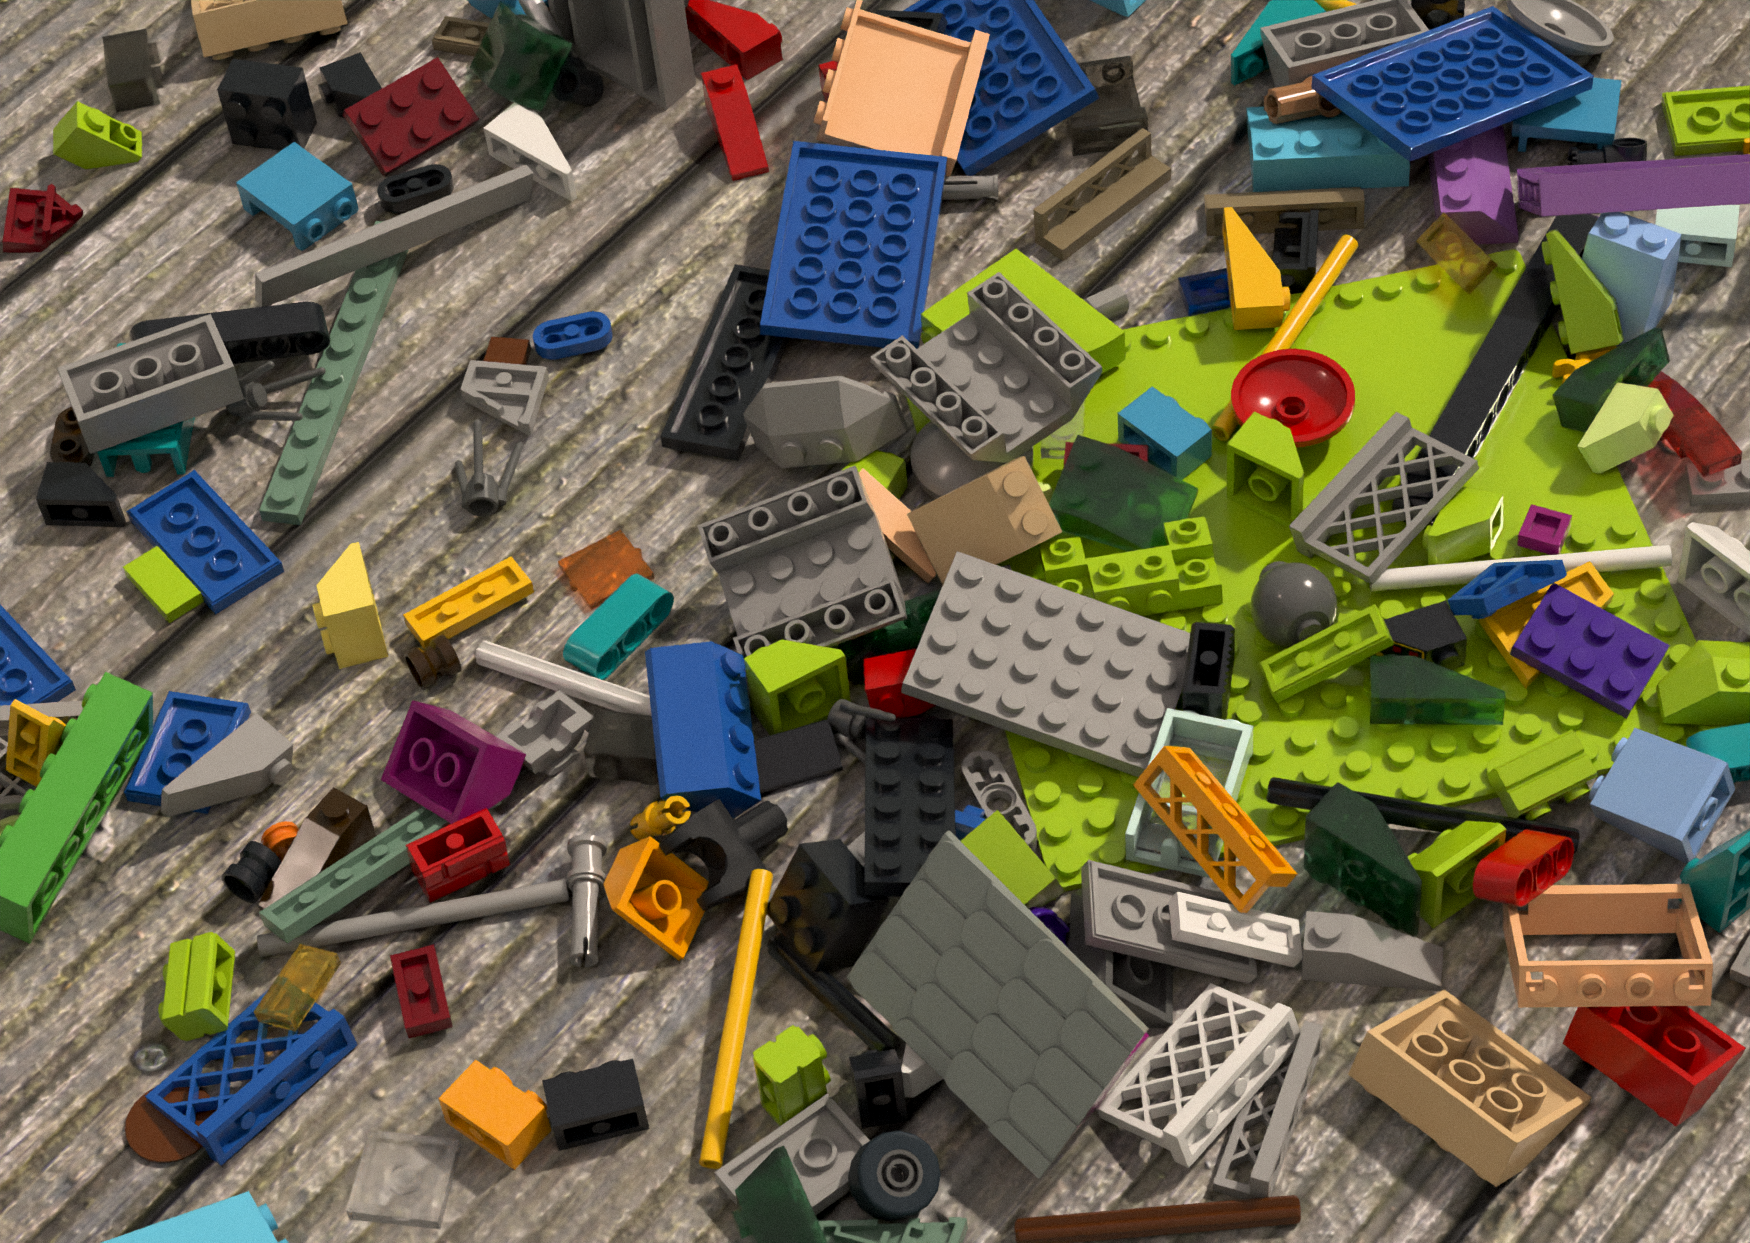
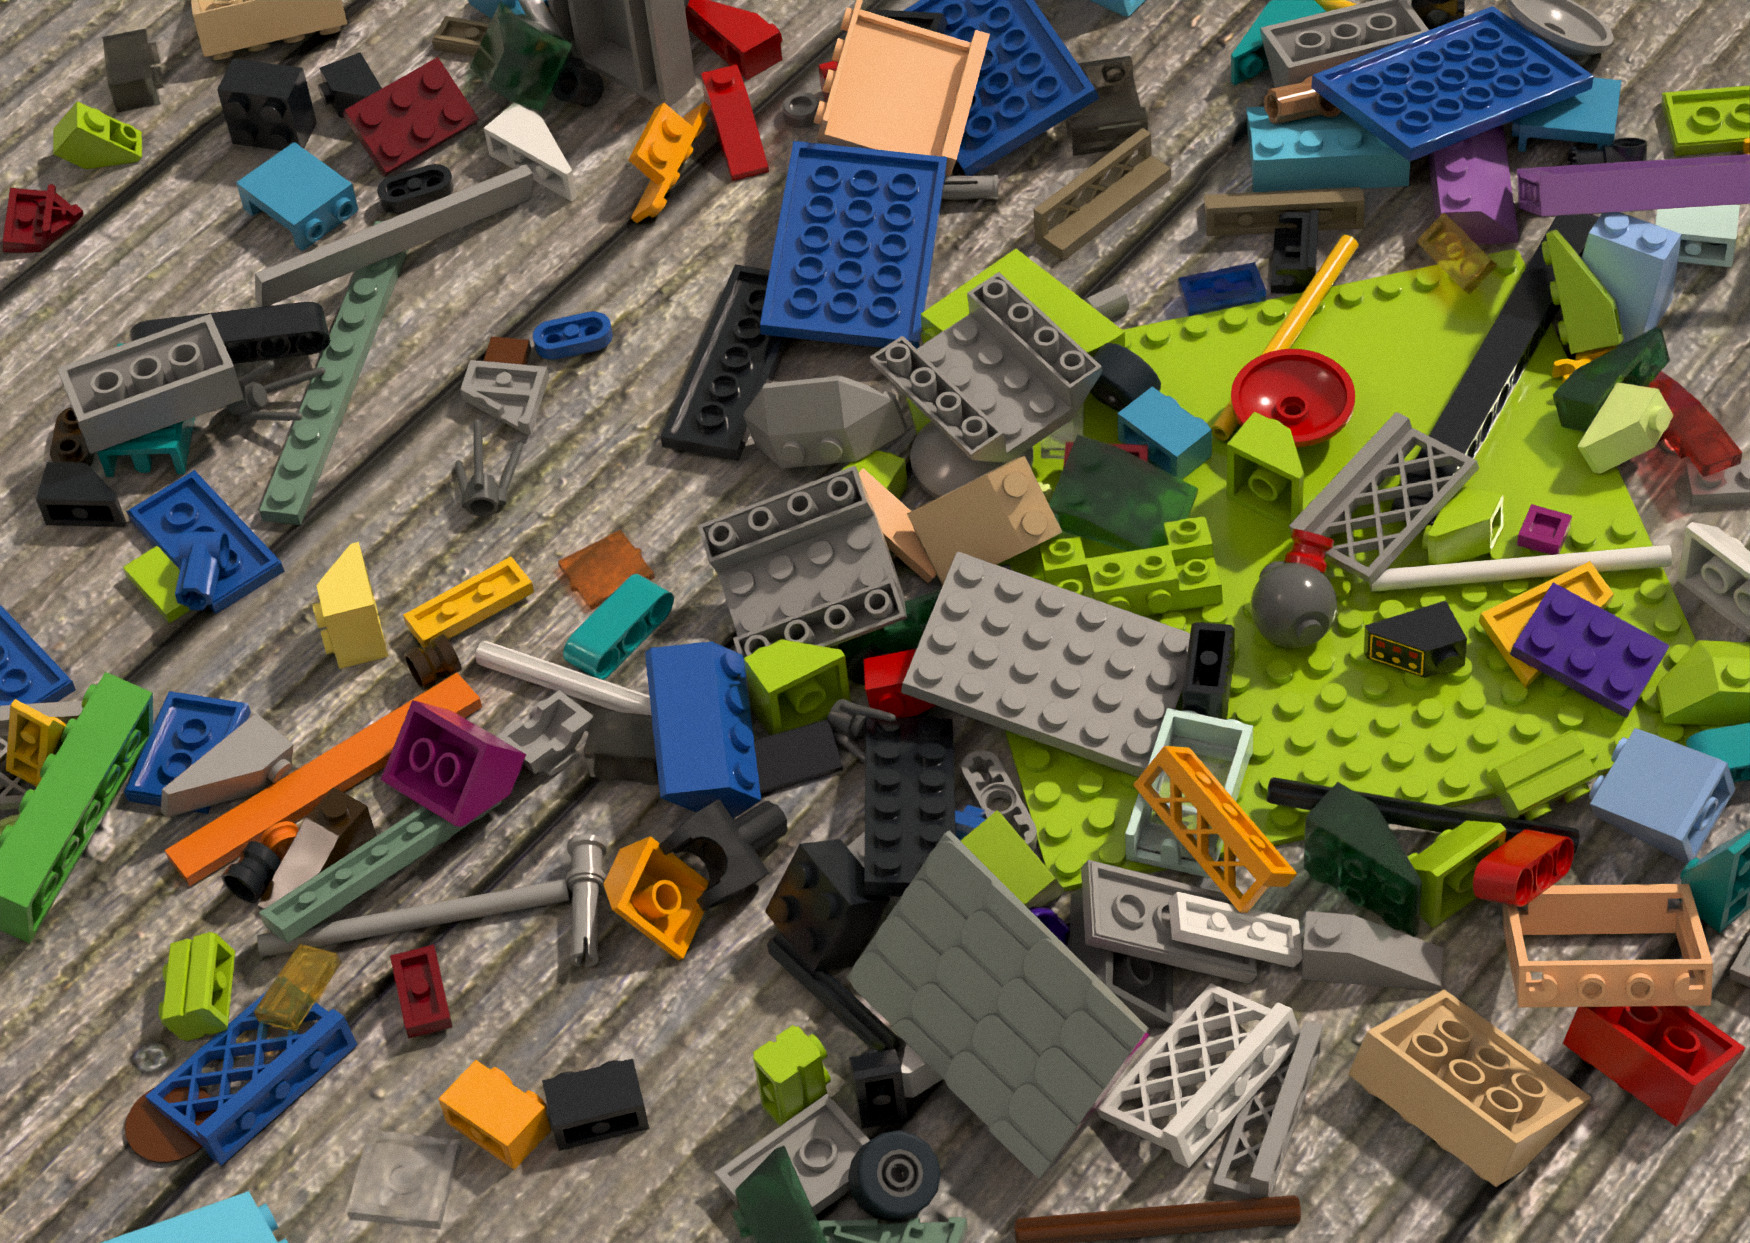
red brick [406,808,510,903] -> none
yellow pin [630,796,691,840] -> none
yellow piece [699,869,773,1169] -> none
yellow slope [1222,207,1290,330] -> none
lime tile [1259,604,1394,703] -> none
clear green slope [1369,654,1506,725] -> none
blue wing [1448,559,1567,619] -> none
none -> orange tile [165,672,482,887]
none -> blue piece [175,531,230,610]
none -> light orange bracket [628,102,710,223]
none -> flat silver tile [782,92,819,128]
none -> black wheel [1090,343,1161,412]
none -> red wheel [1284,529,1334,574]

